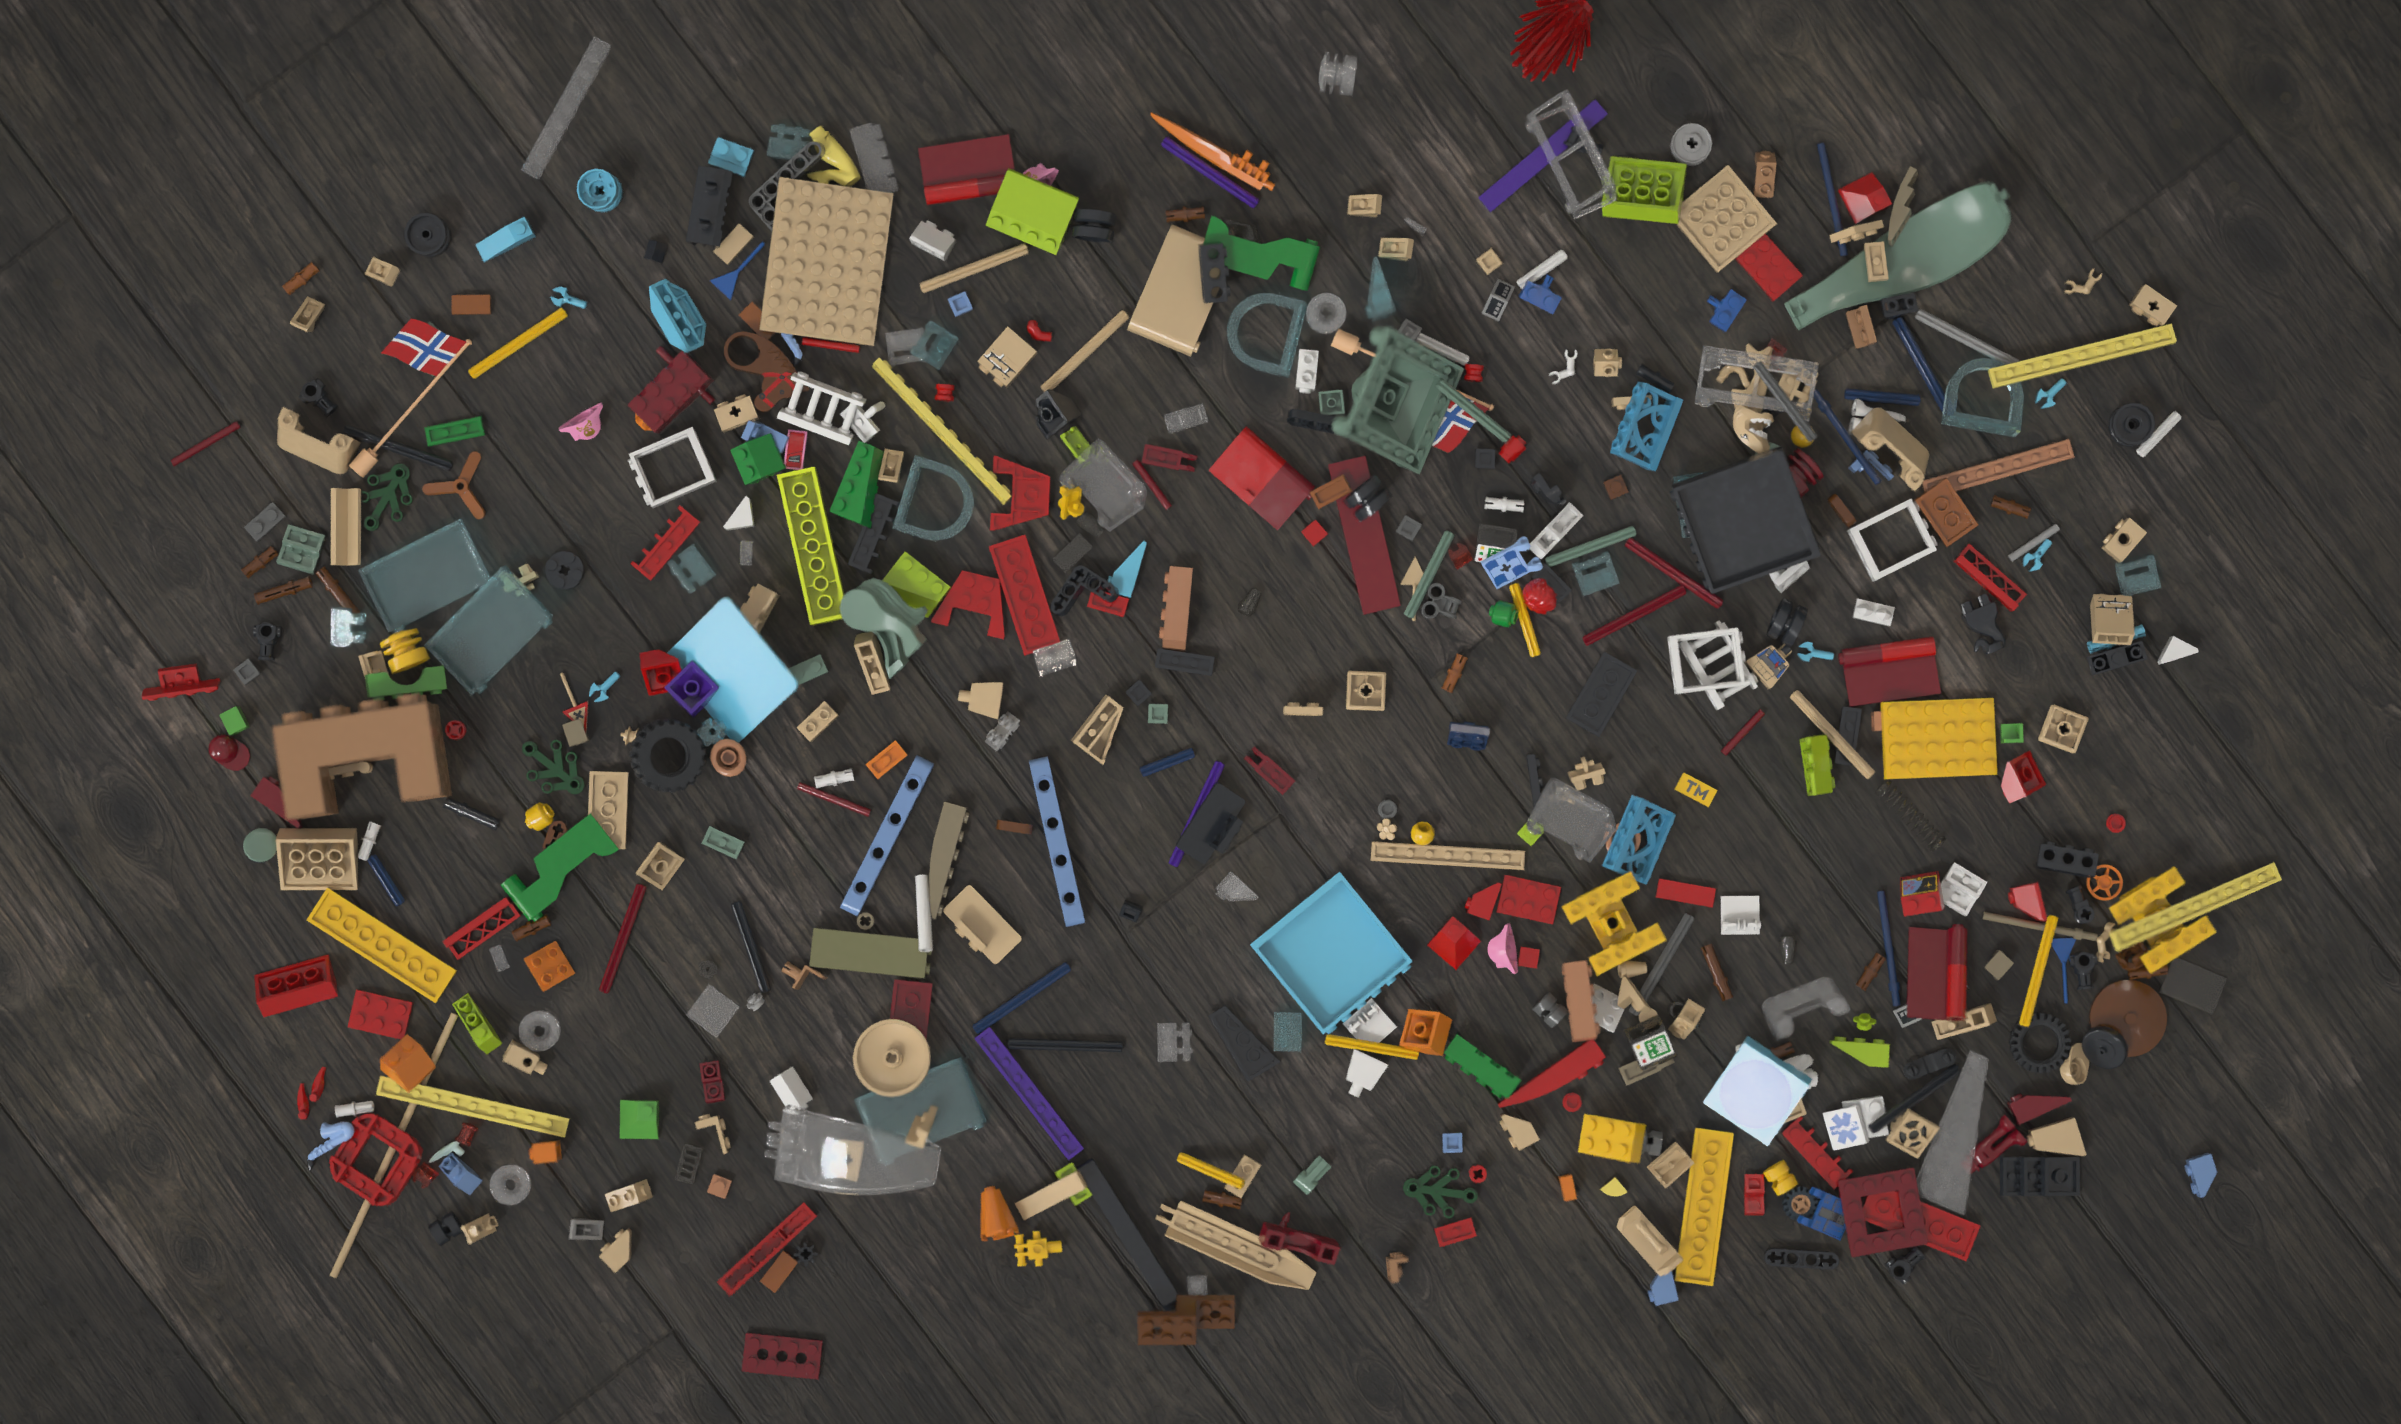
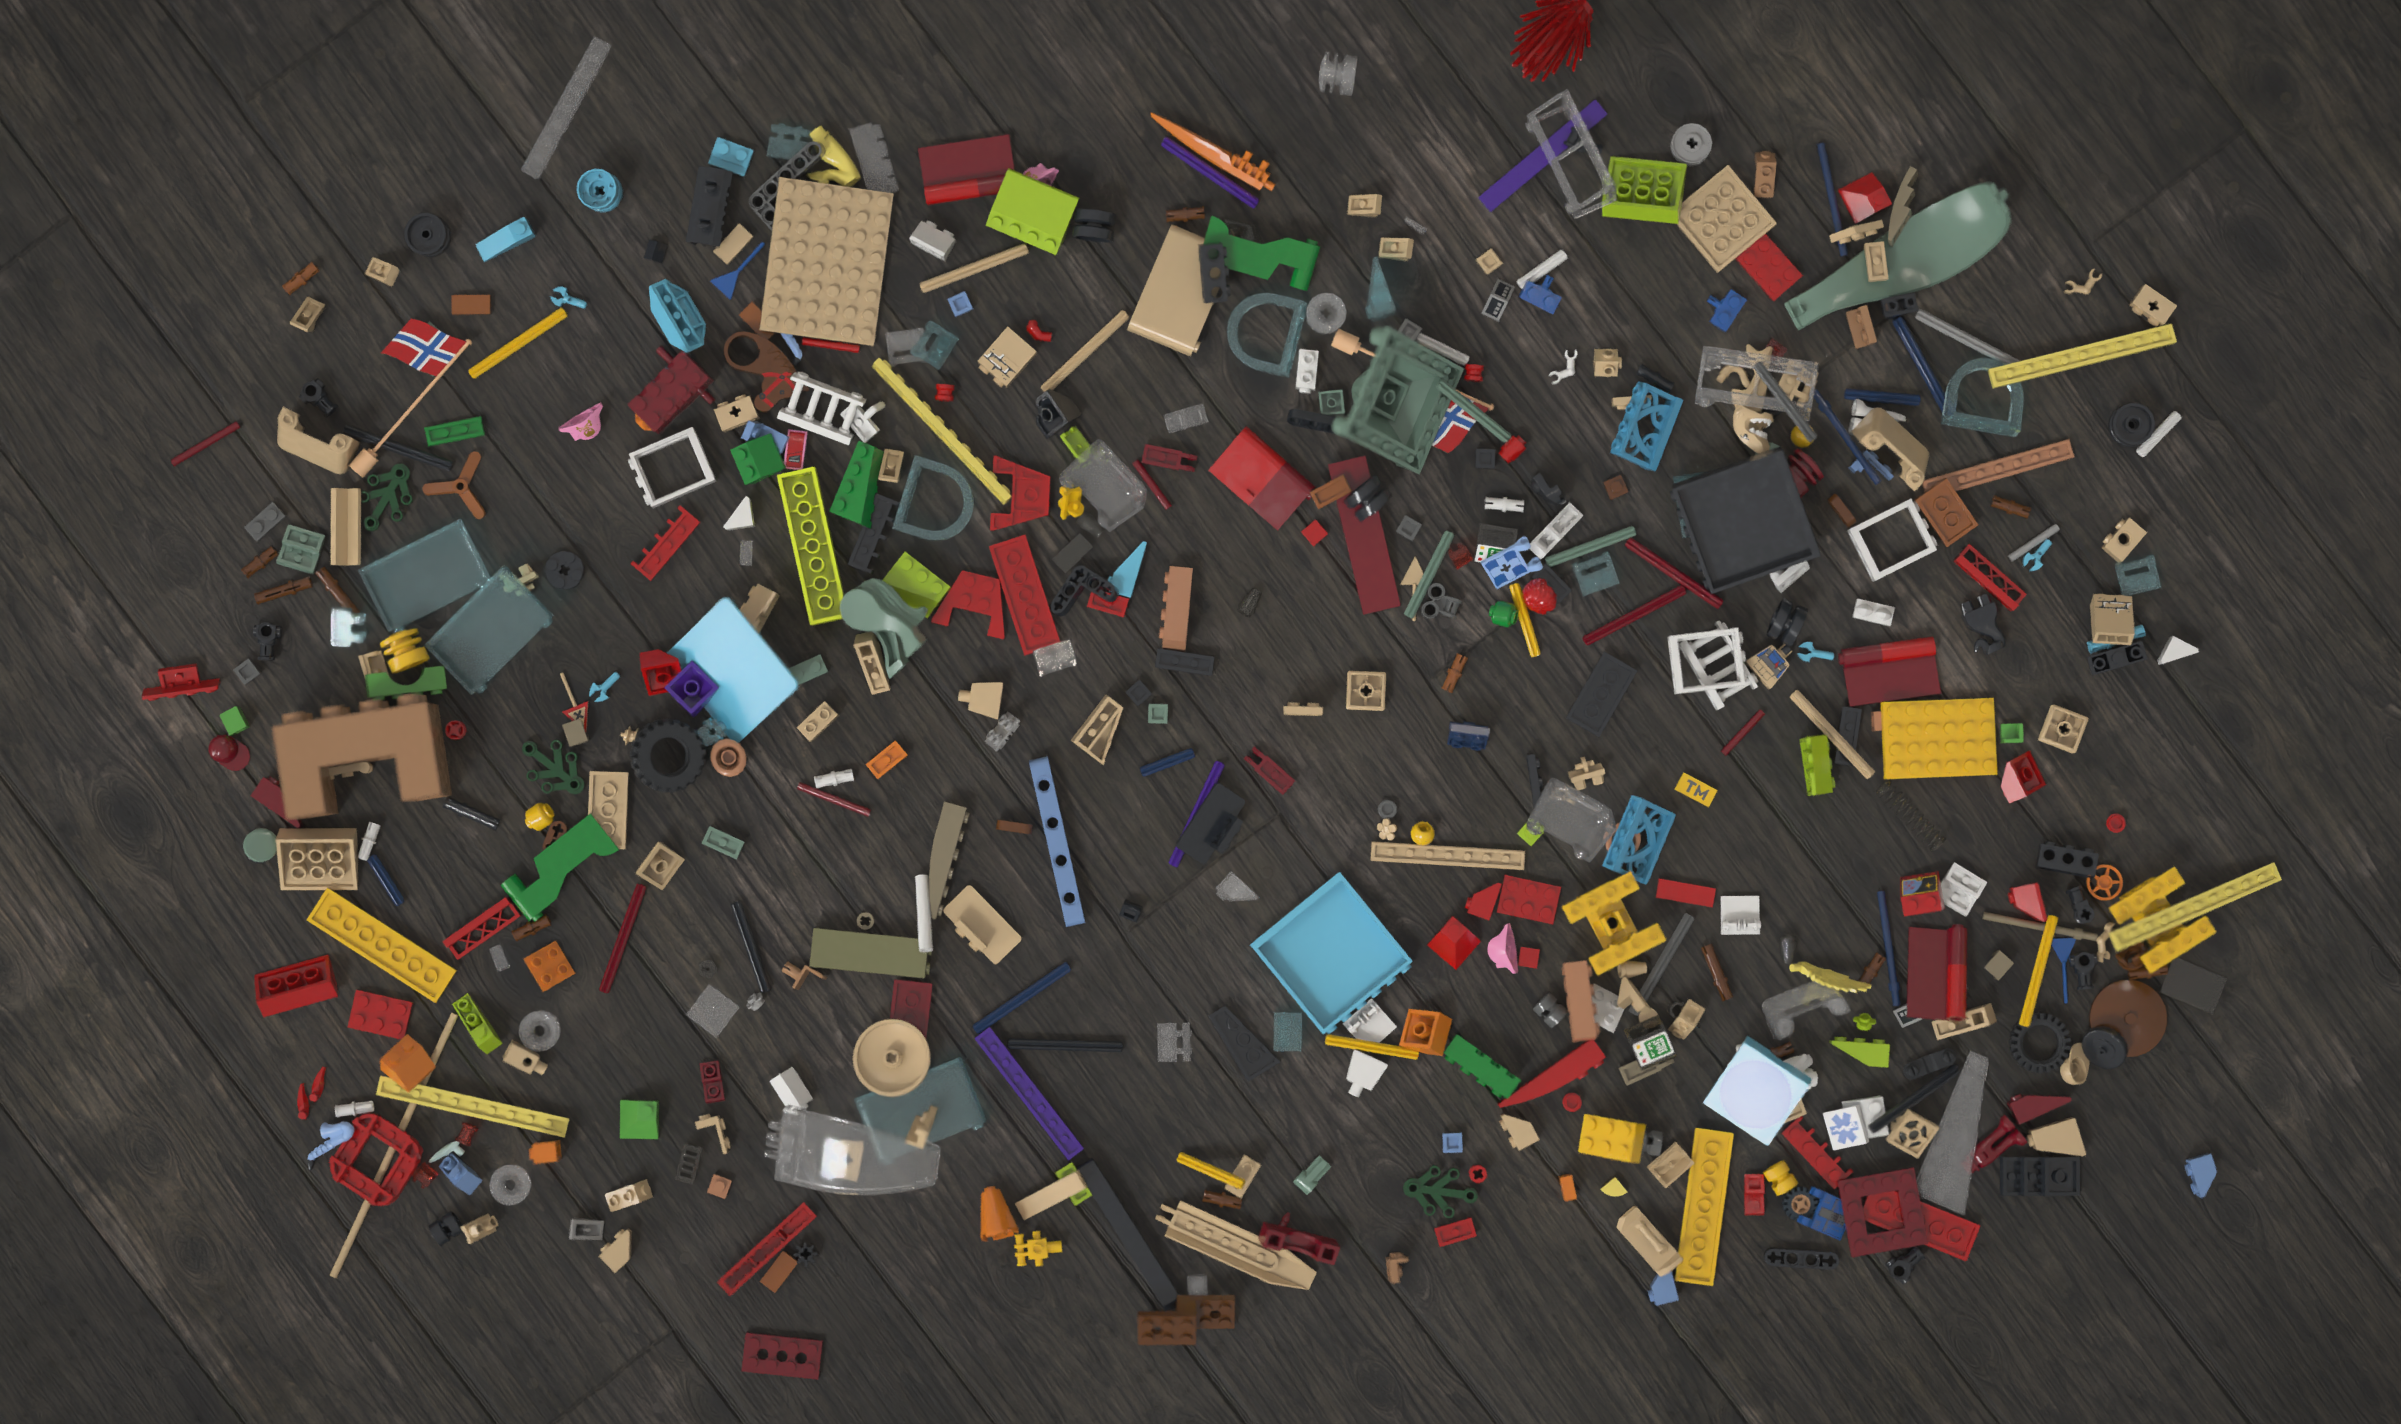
clear light blue plate [667,544,716,594] -> none
medium blue beam [840,755,934,916] -> none
medium azure bar [2035,378,2066,409] -> none
none -> light yellow animal [1789,962,1872,993]

